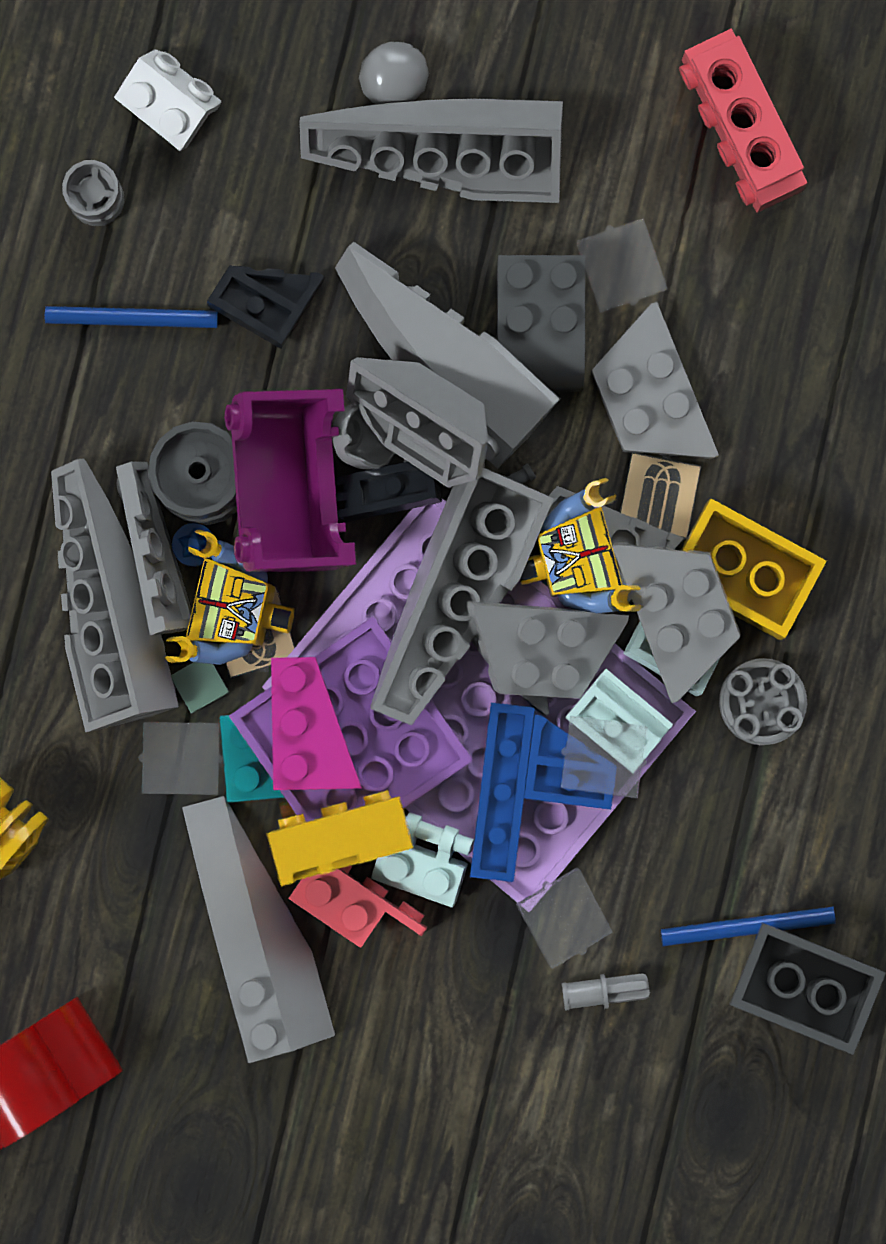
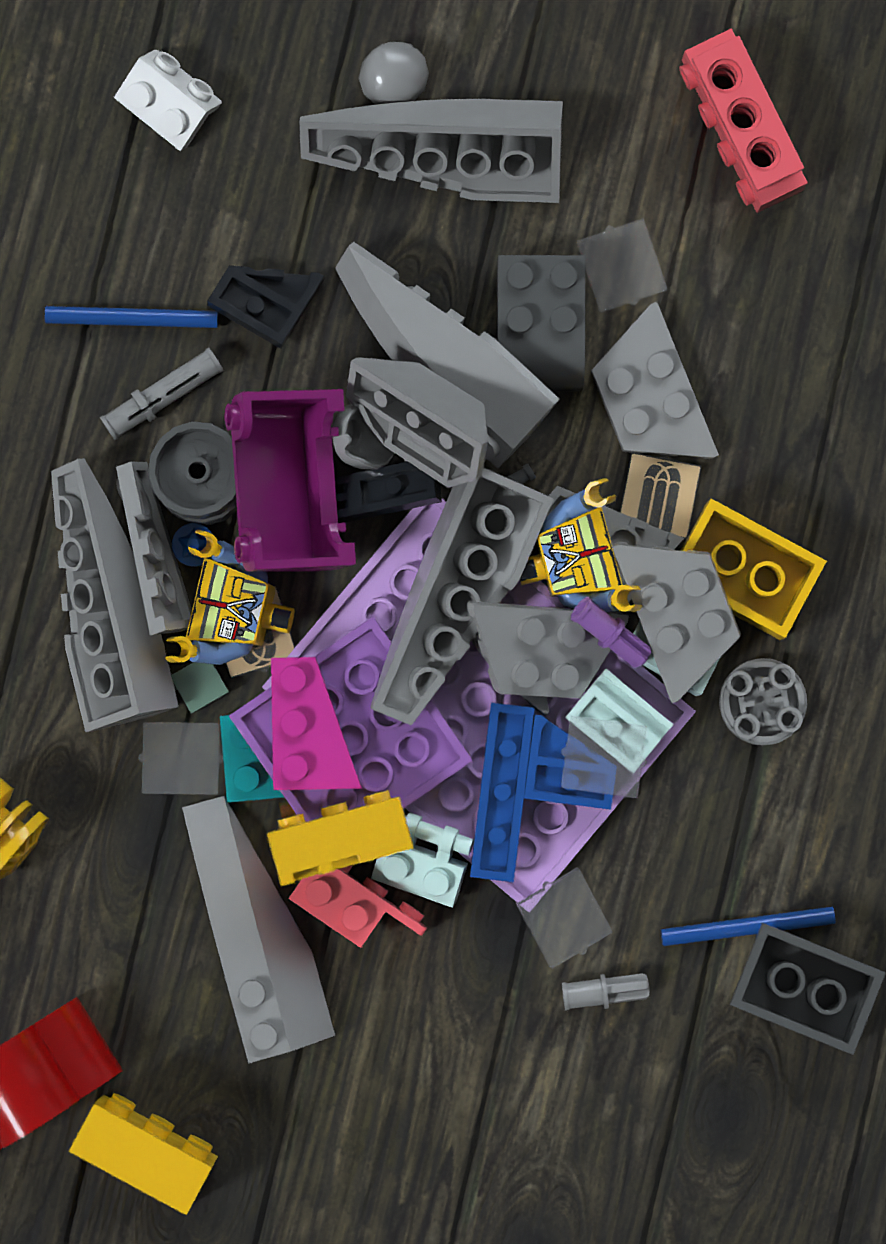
light grey wheel [62,160,124,226] -> none
none -> yellow brick [69,1093,218,1215]
none -> light grey pin [100,347,224,440]
none -> medium lavender axle [571,597,651,667]

